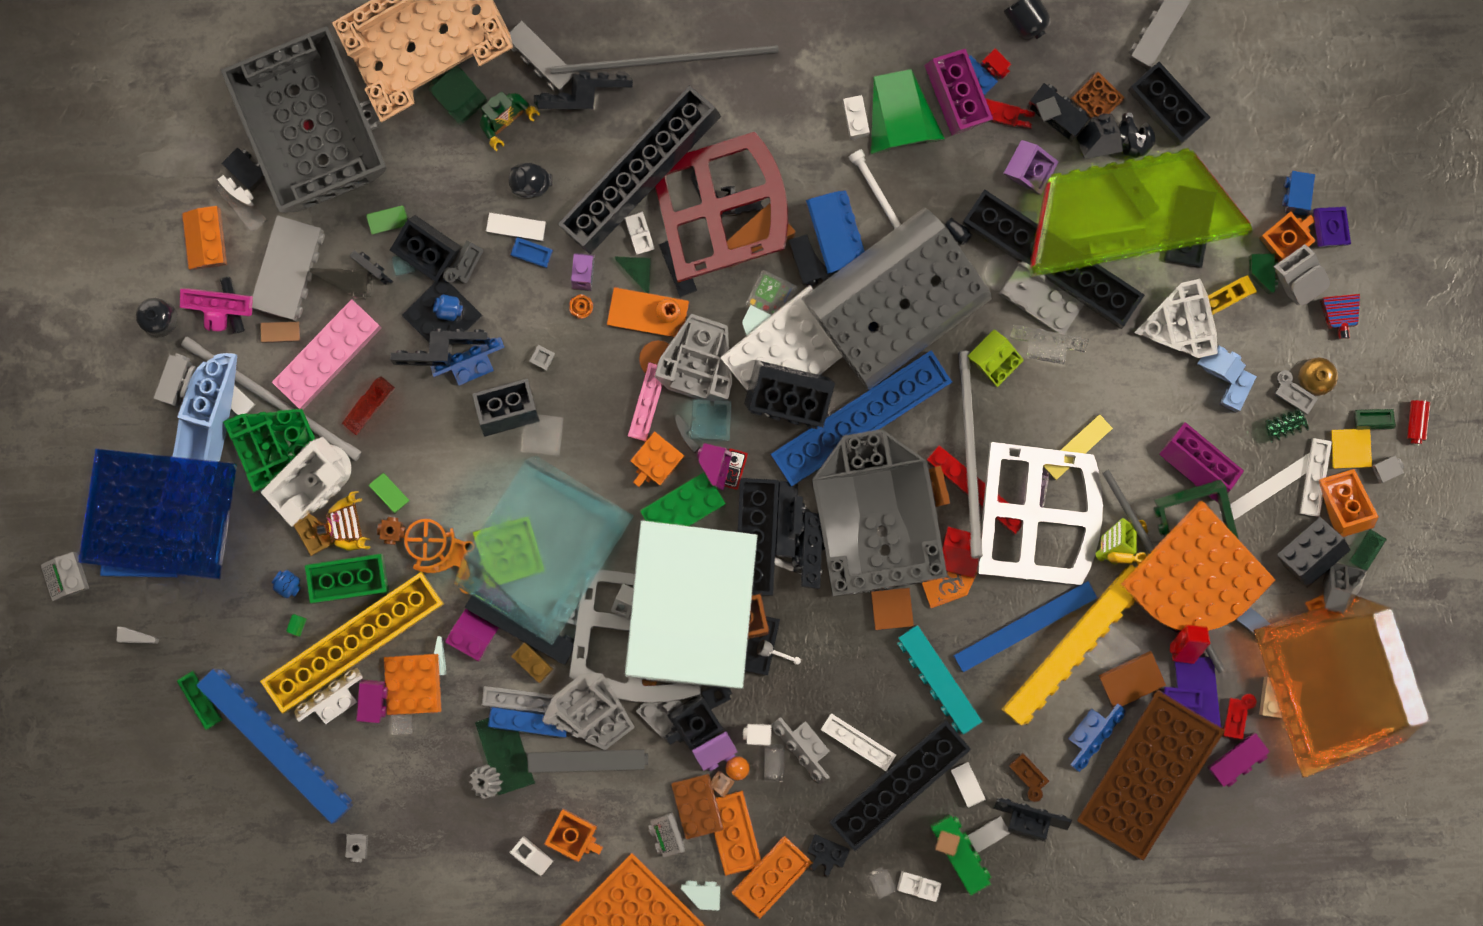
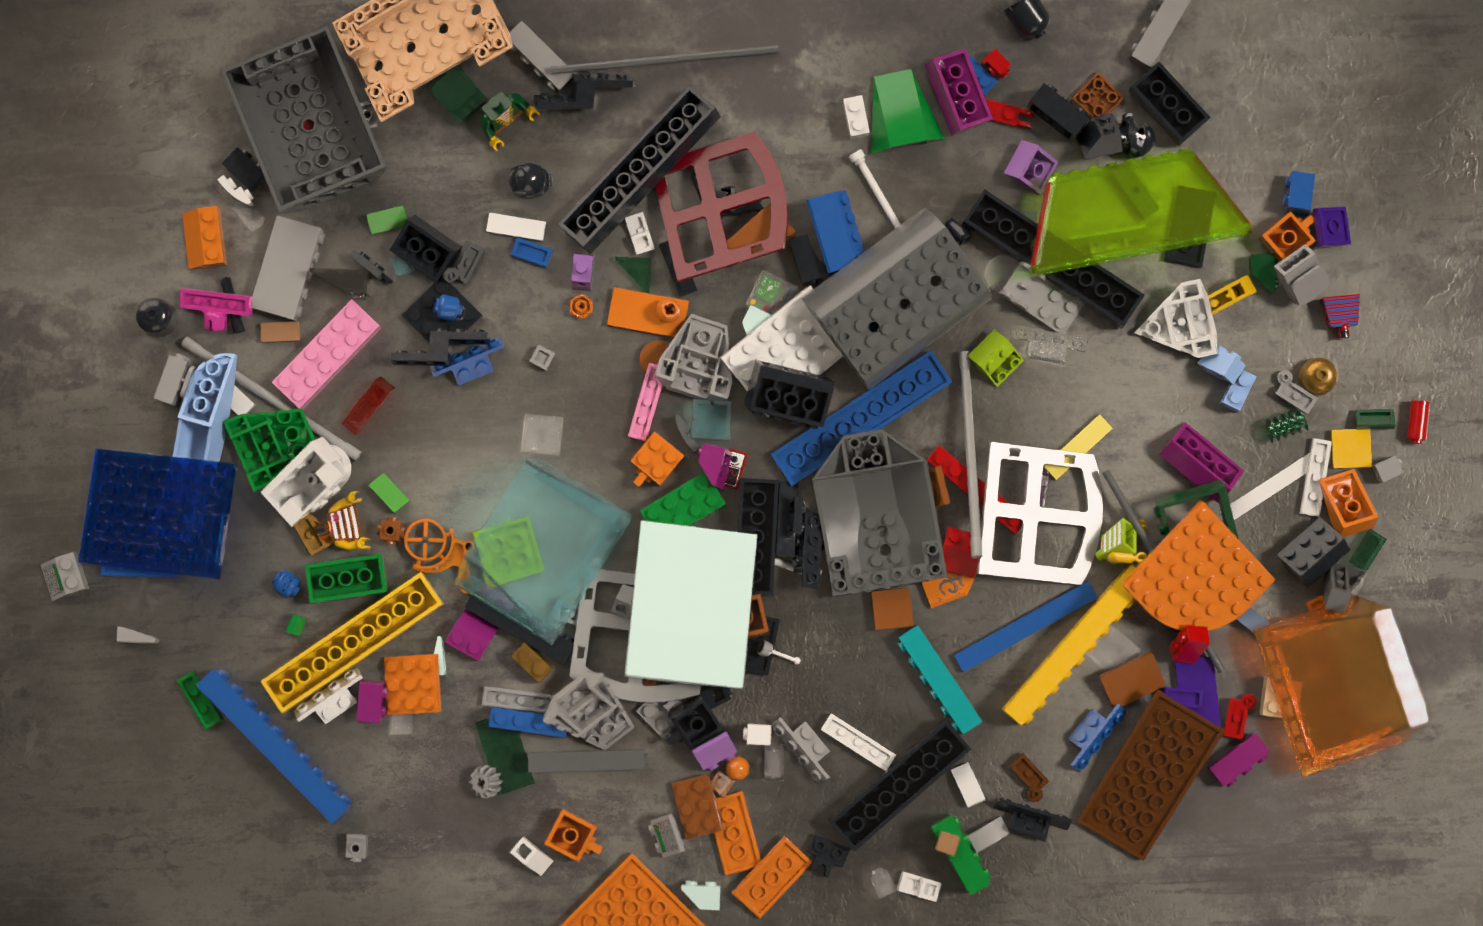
black brick [472,378,540,437] -> none
dark grey tile [1036,97,1061,122] -> none

